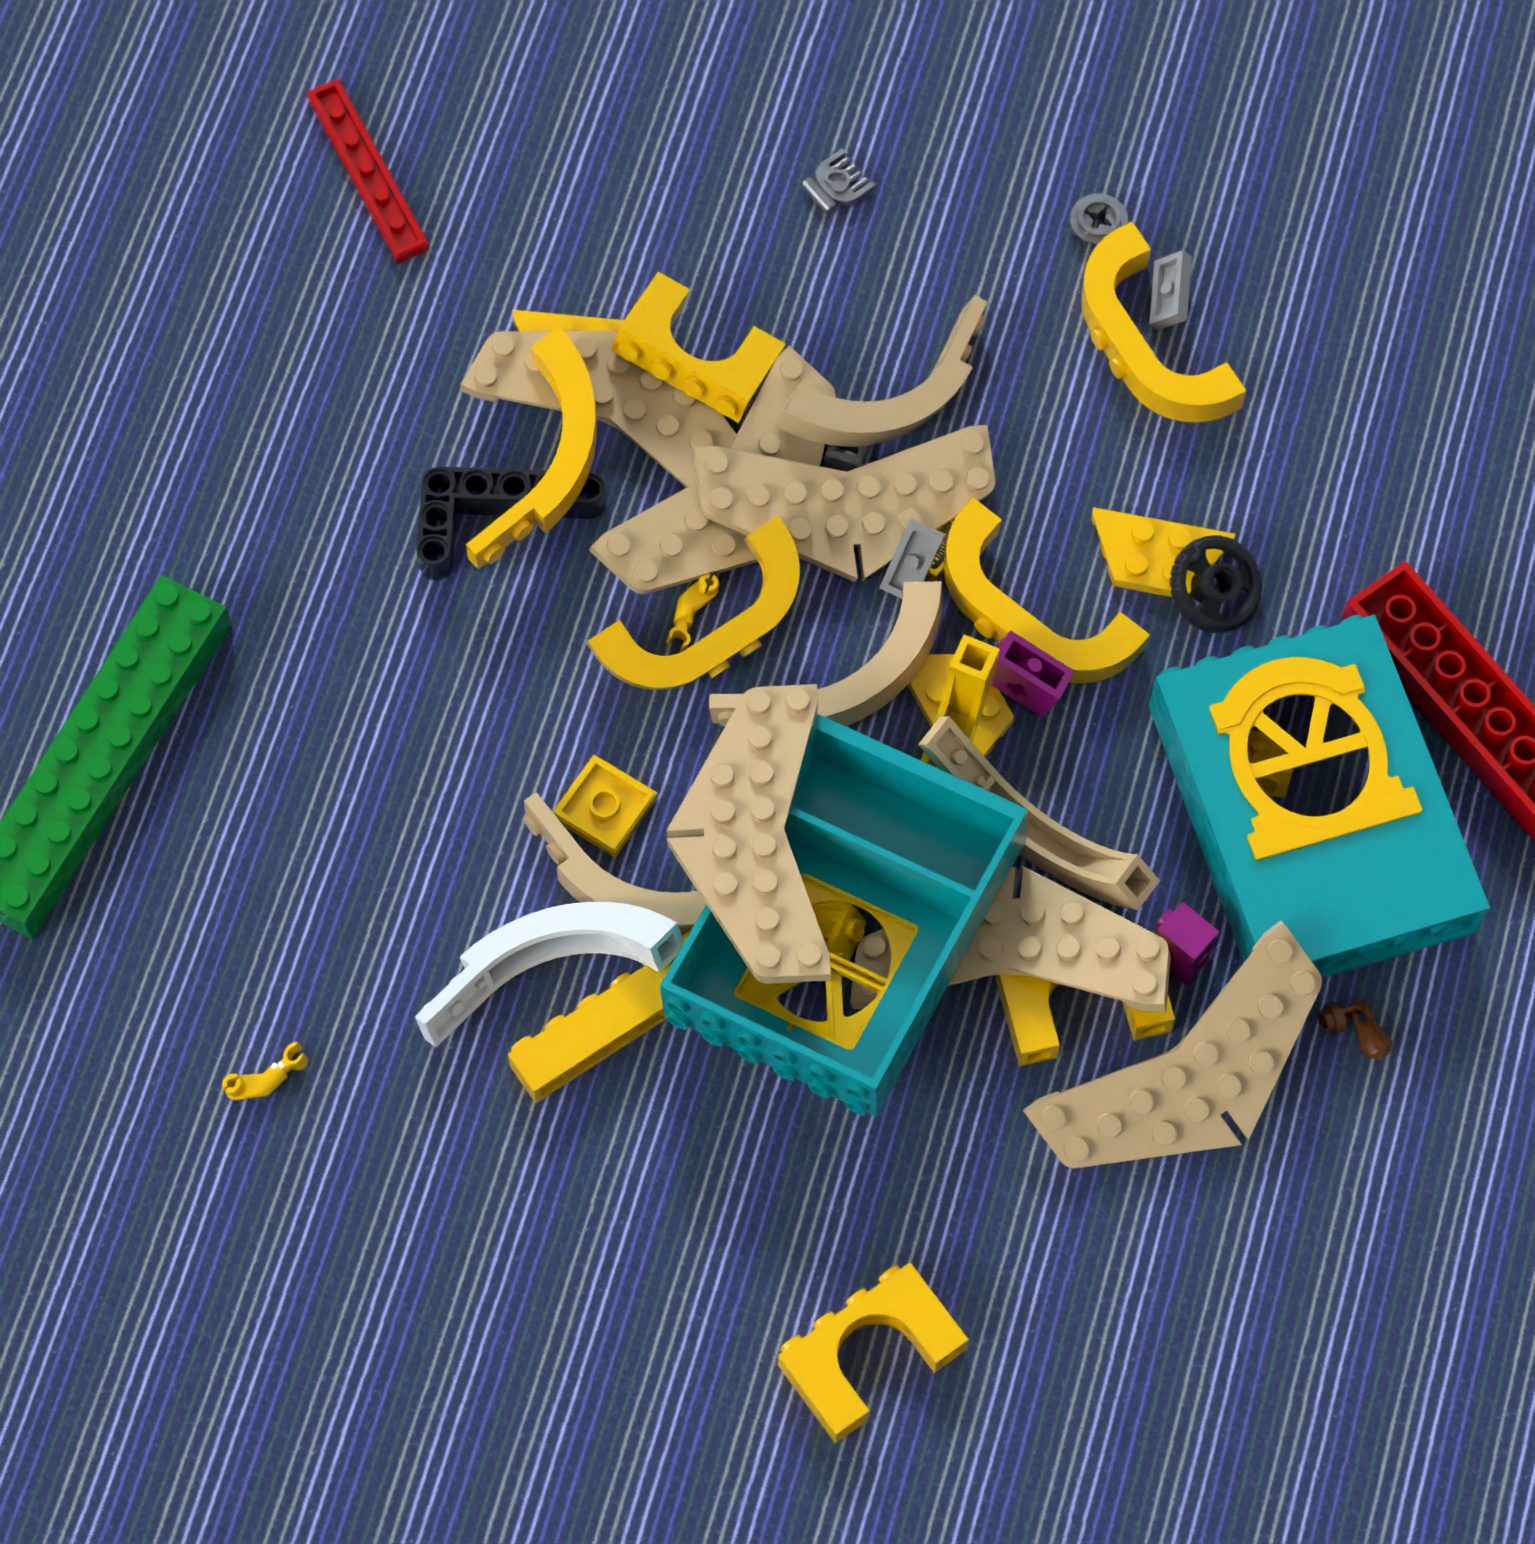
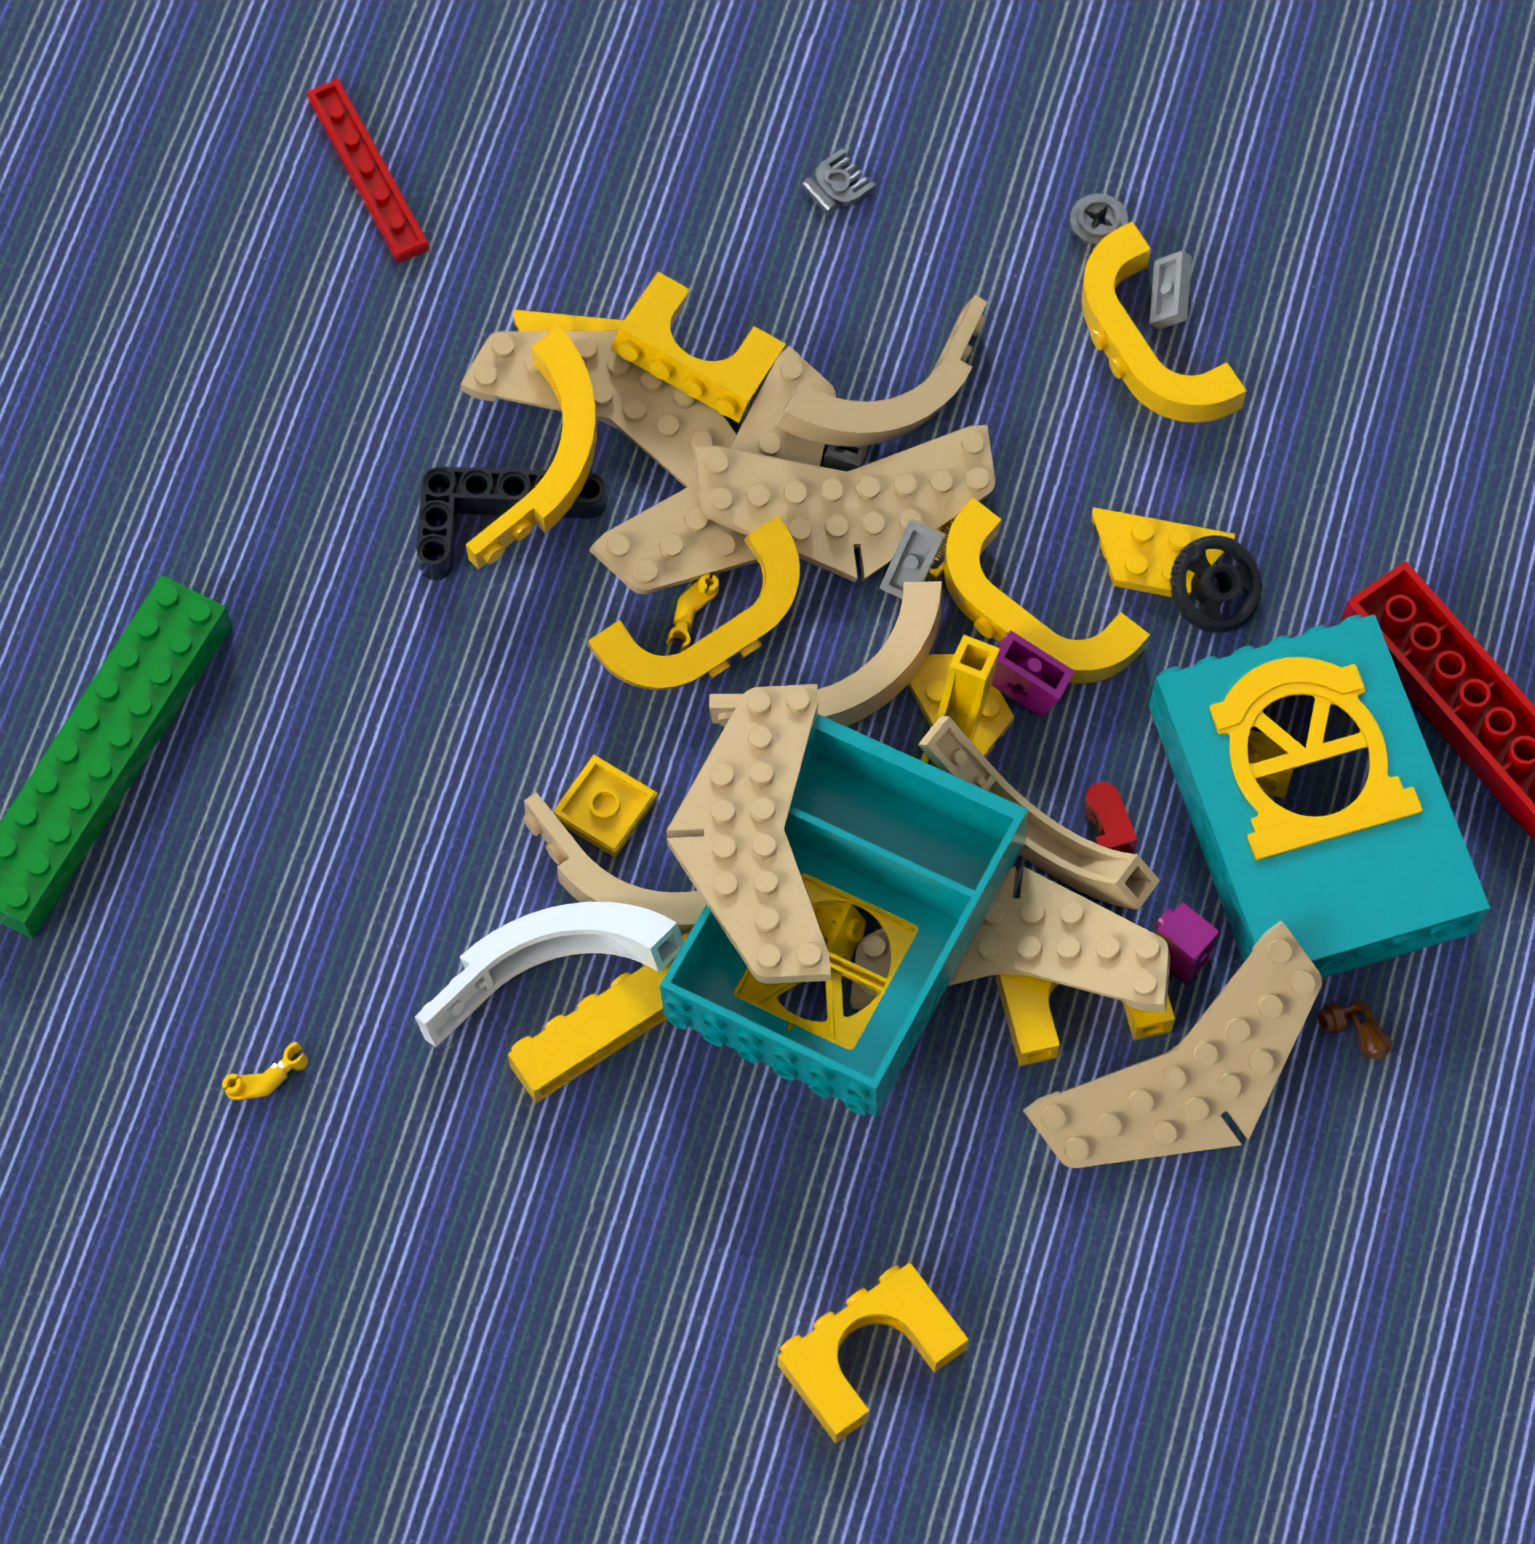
none -> red leg [1084,782,1138,854]

